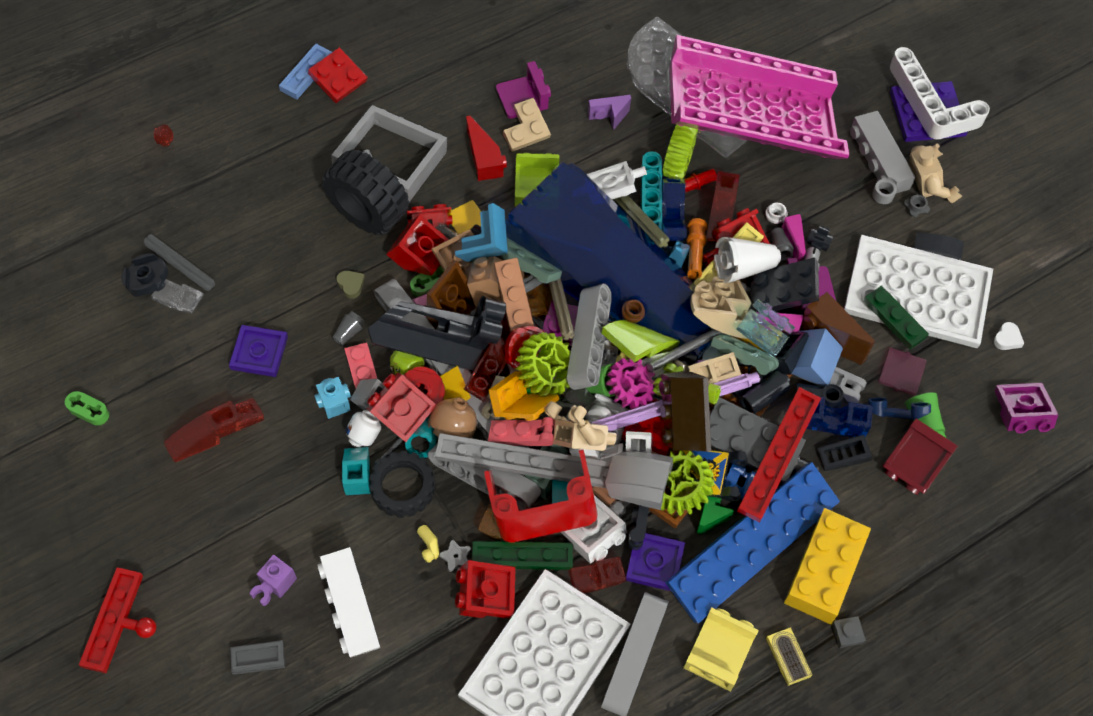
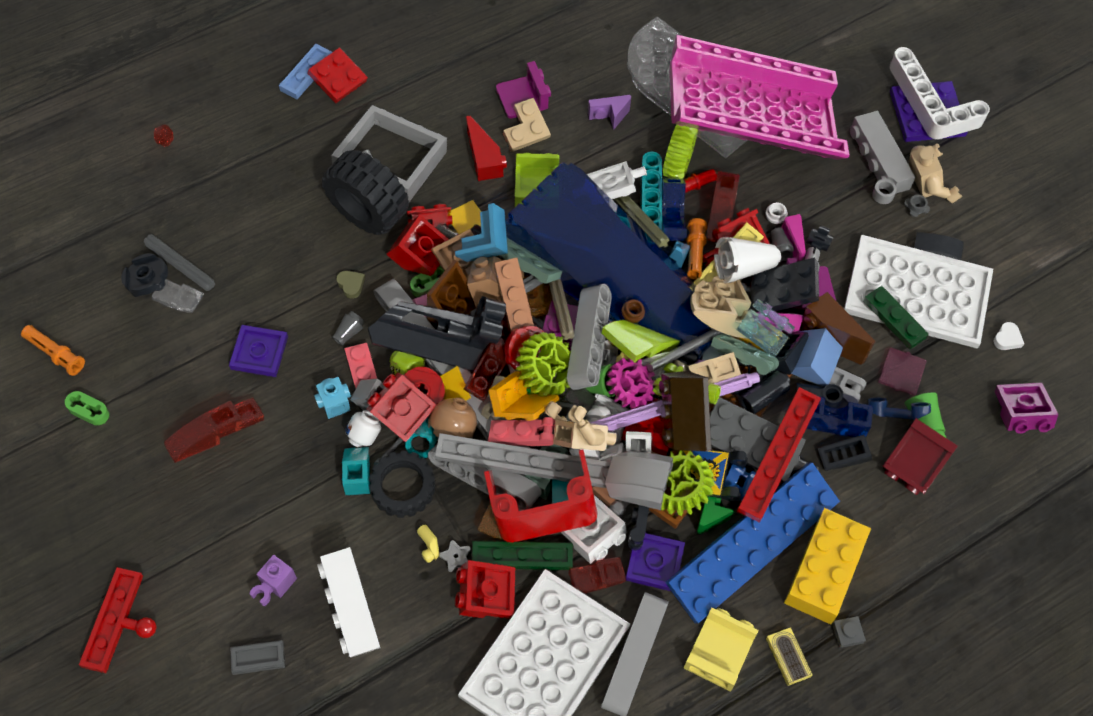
none -> orange pin [21,325,85,376]

